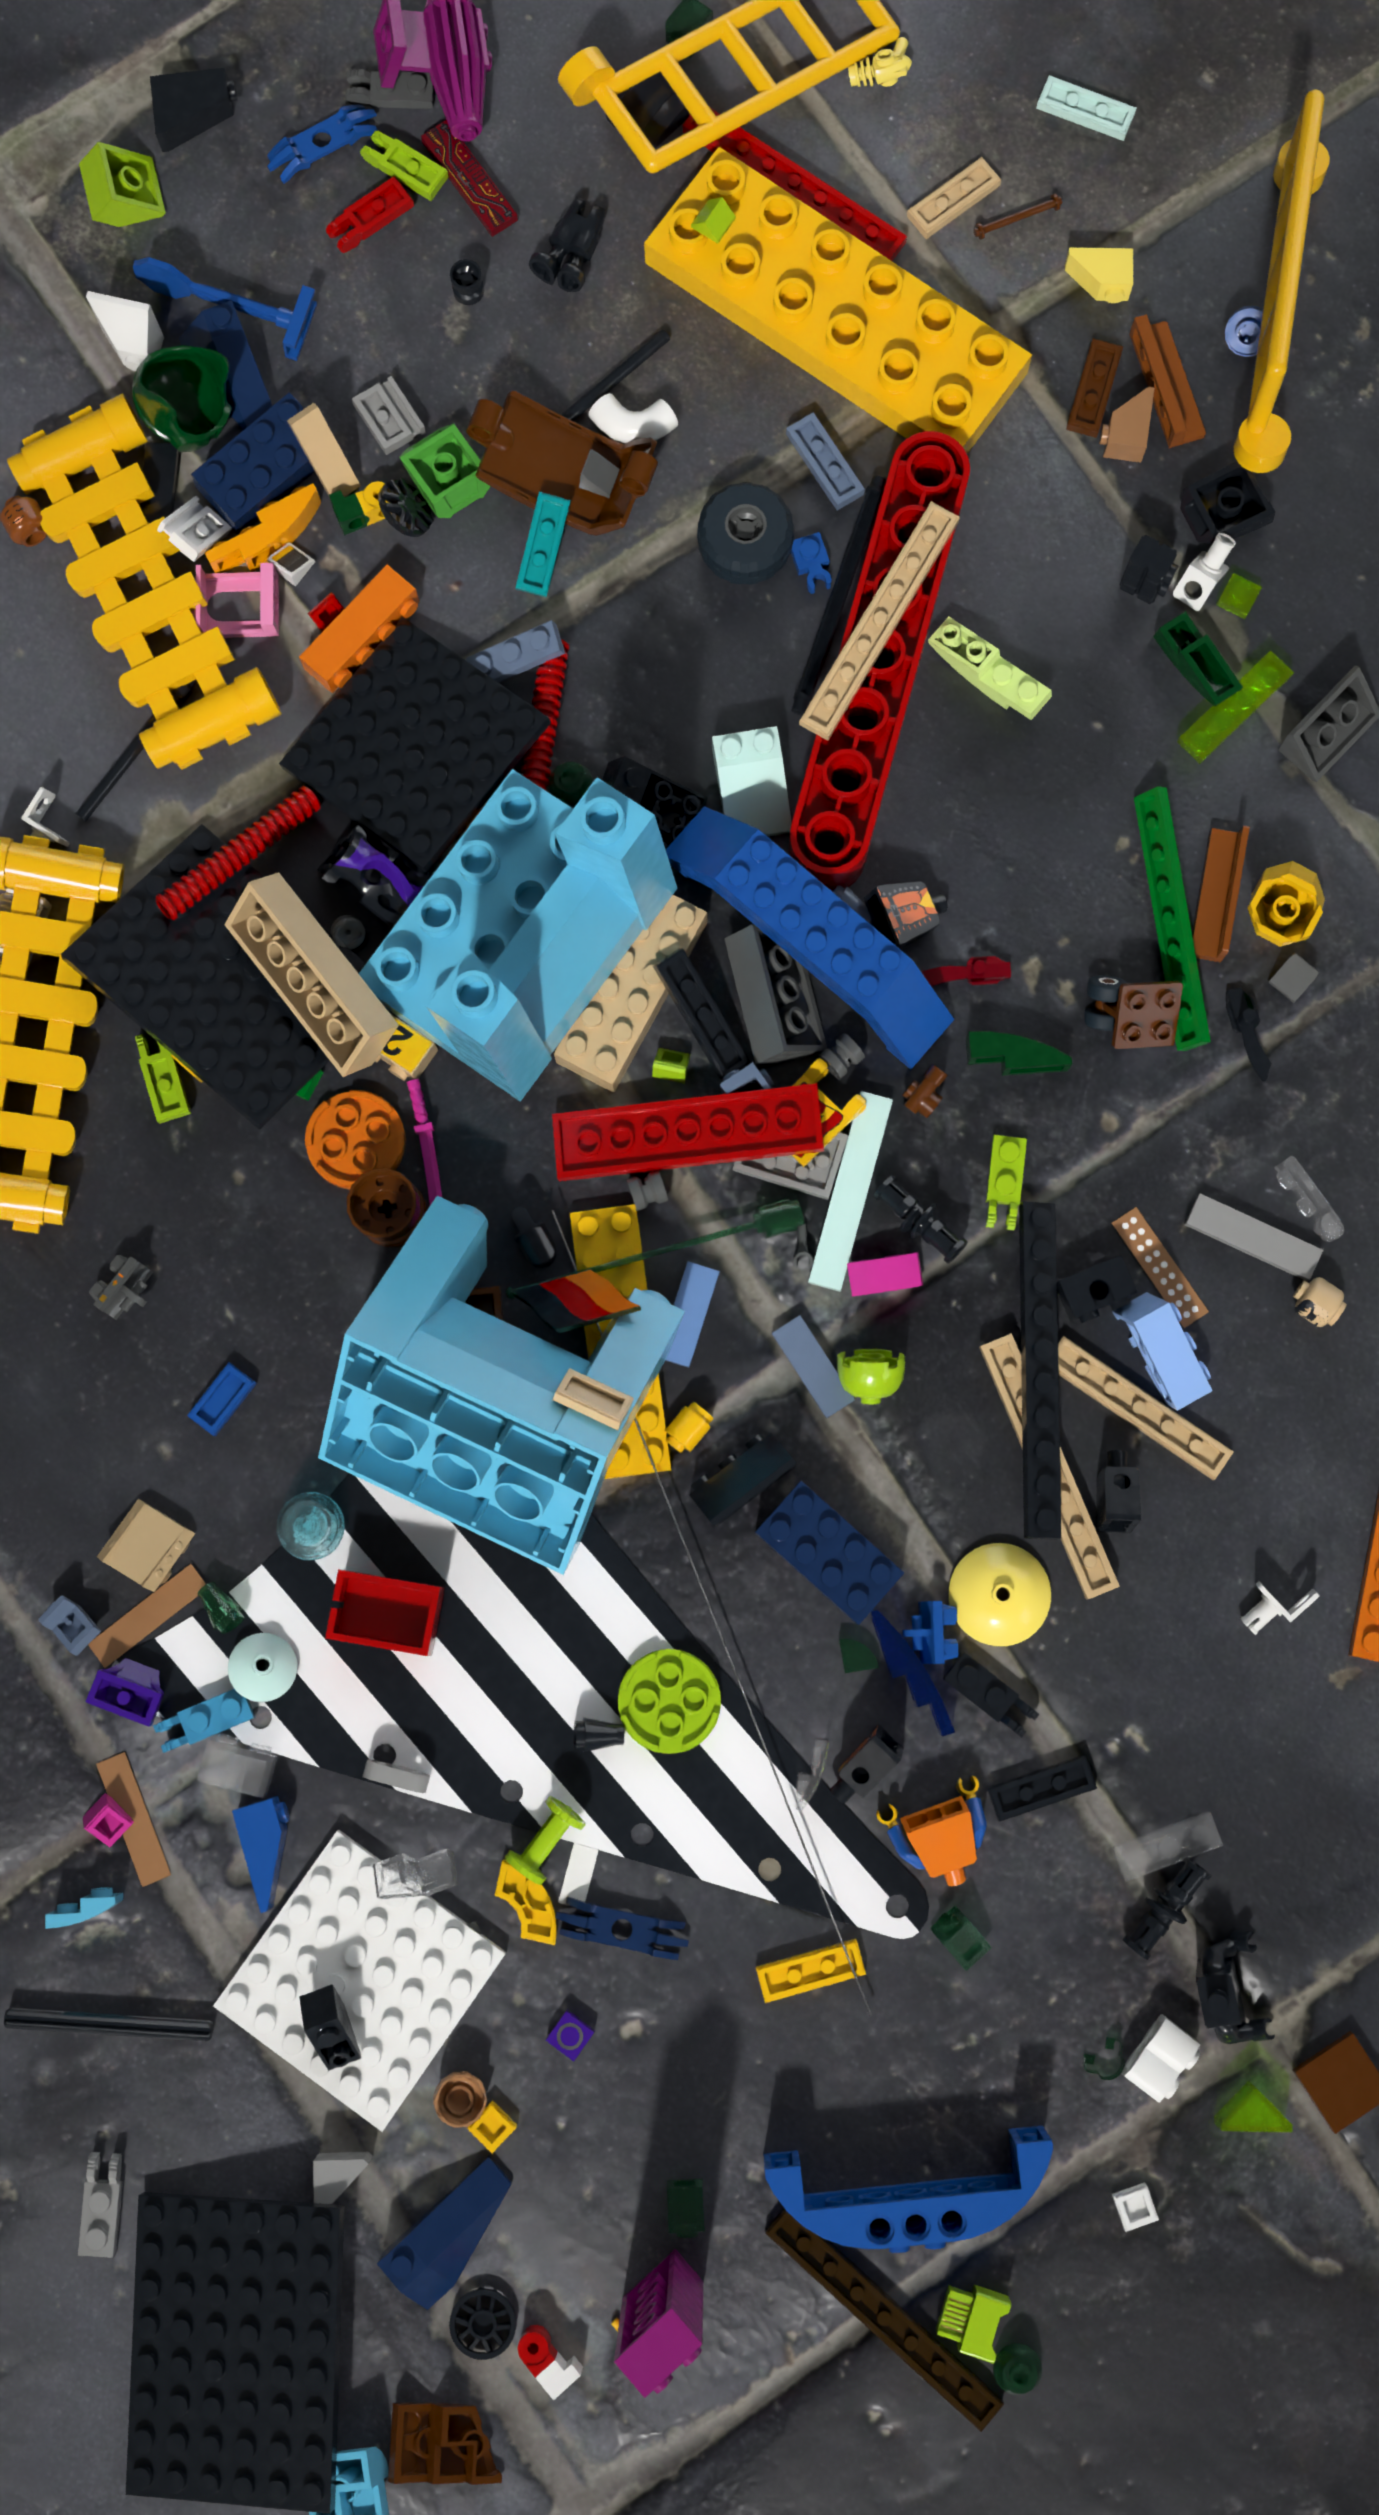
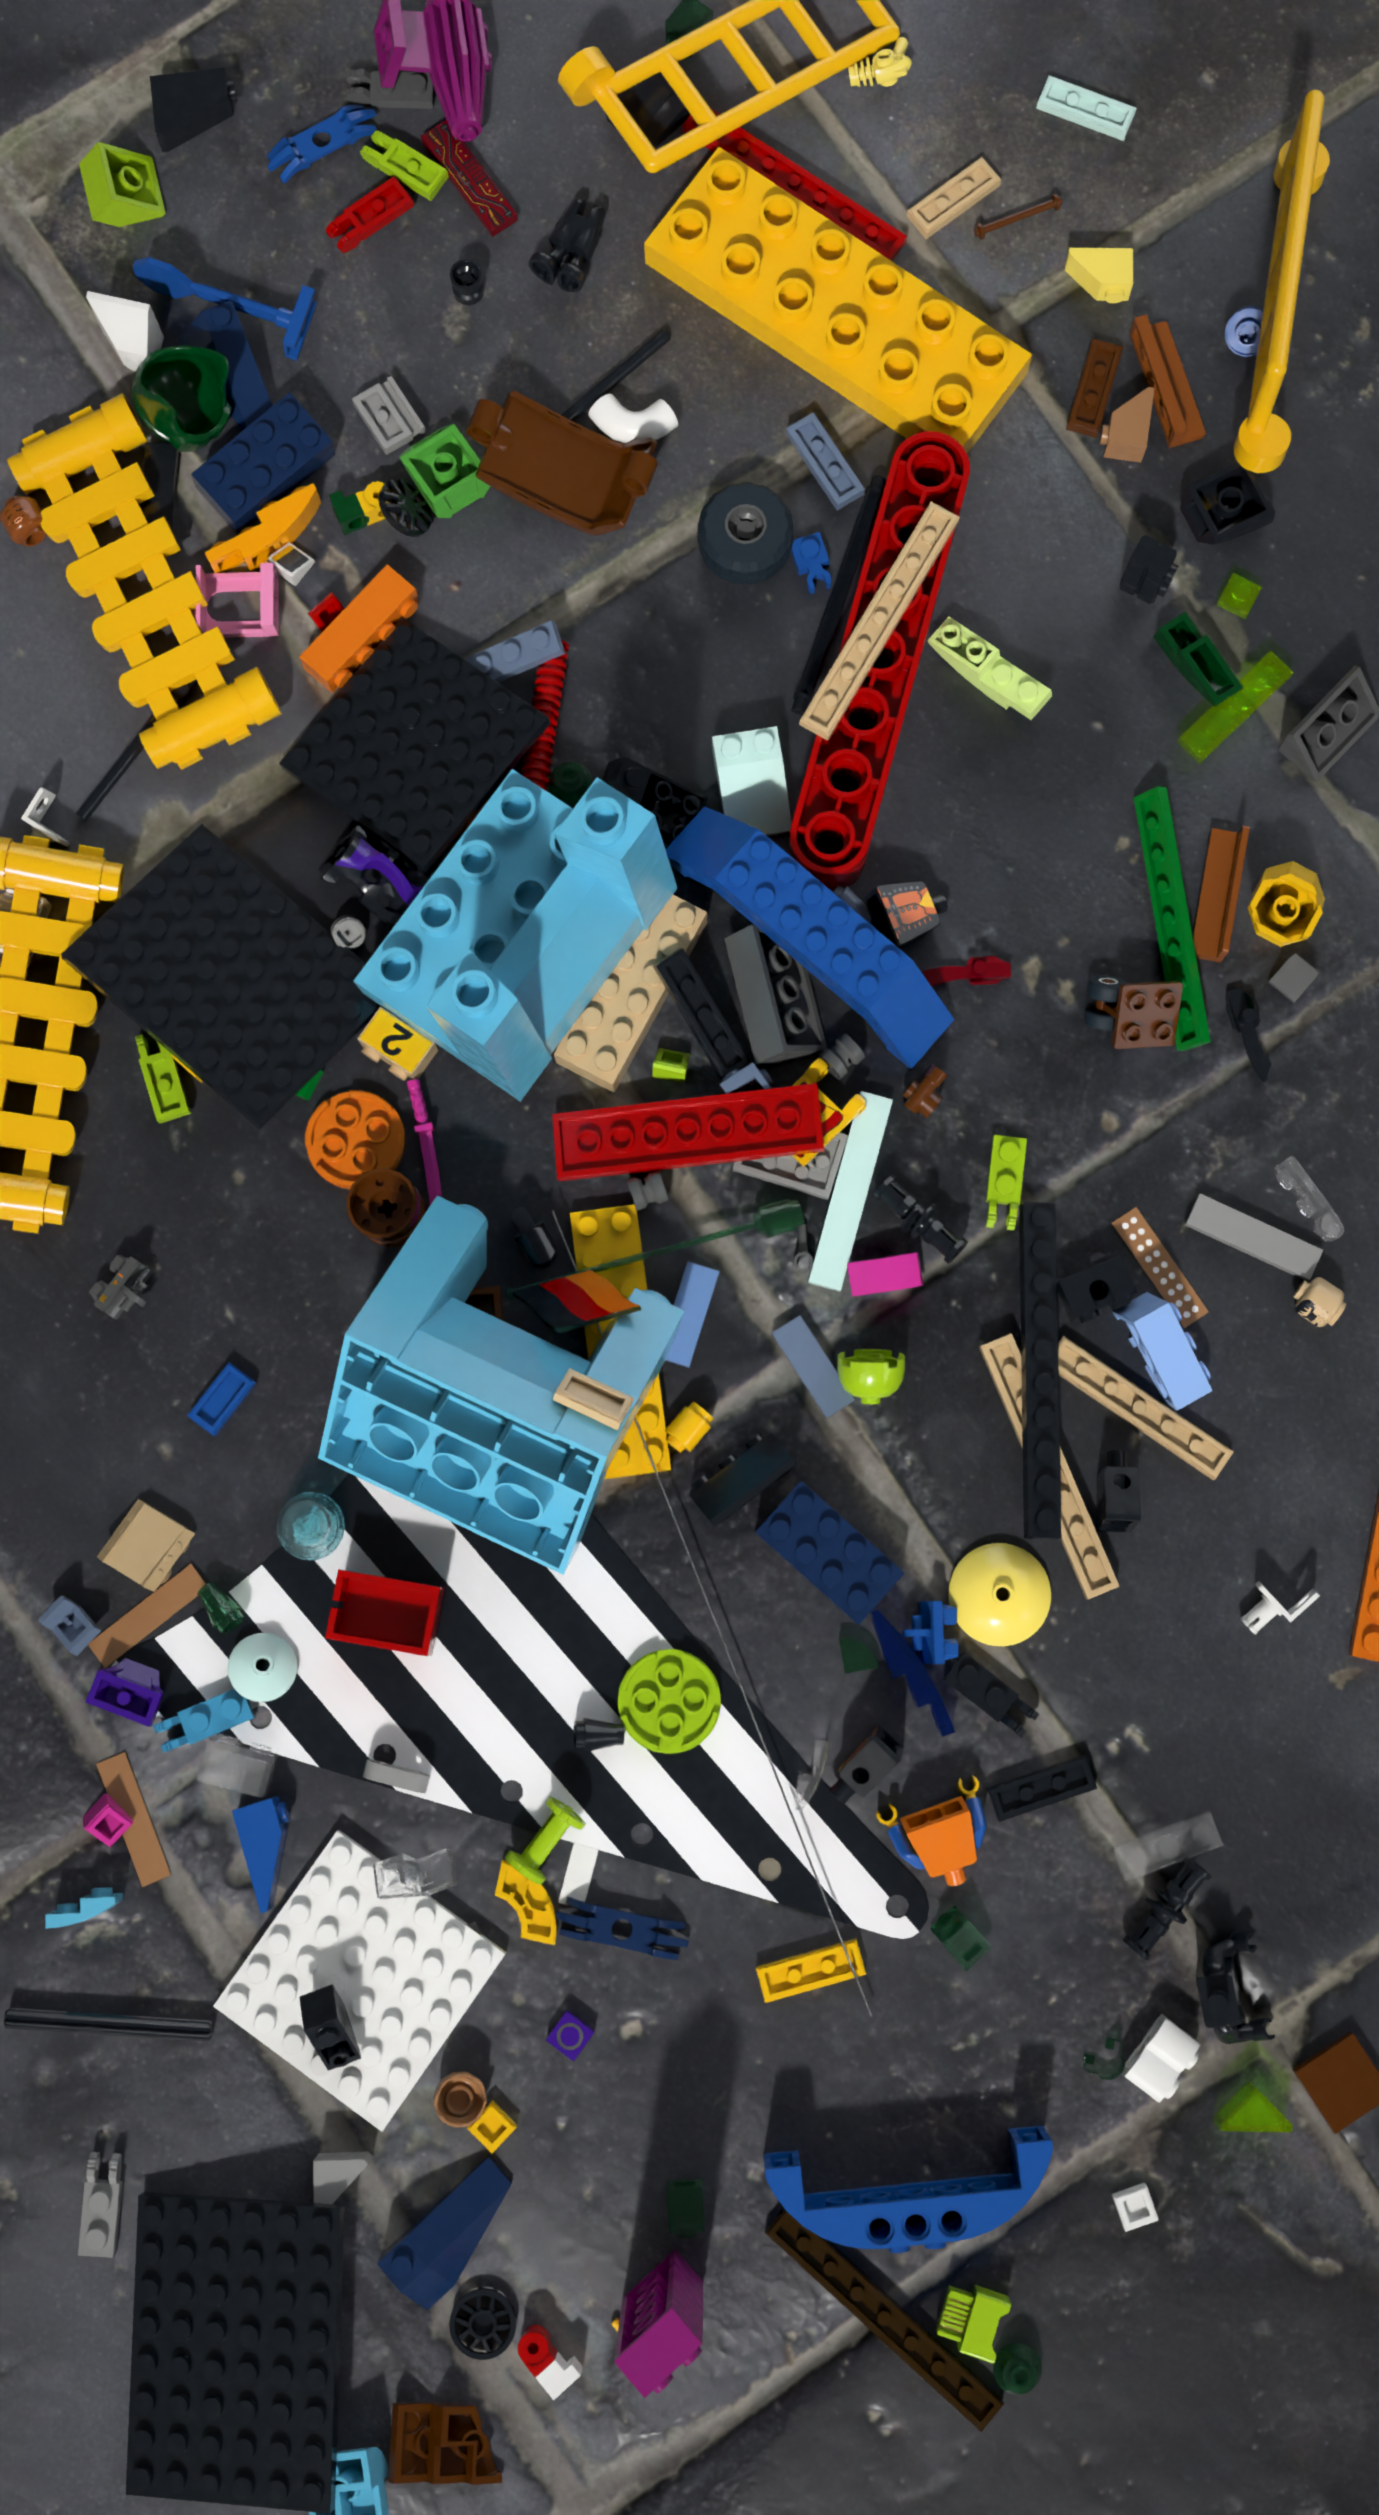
red piece [155,786,320,920] -> none
white plate [157,496,232,562] -> none
tan brick [224,872,399,1077] -> none
tan tile [287,403,361,497] -> none
teal tile [515,492,571,598] -> none
dark grey slope [579,449,620,498] -> none
lime slope [691,197,736,244] -> none
dark green slope [966,1031,1073,1076] -> none
white bracket [1173,533,1236,611] -> none

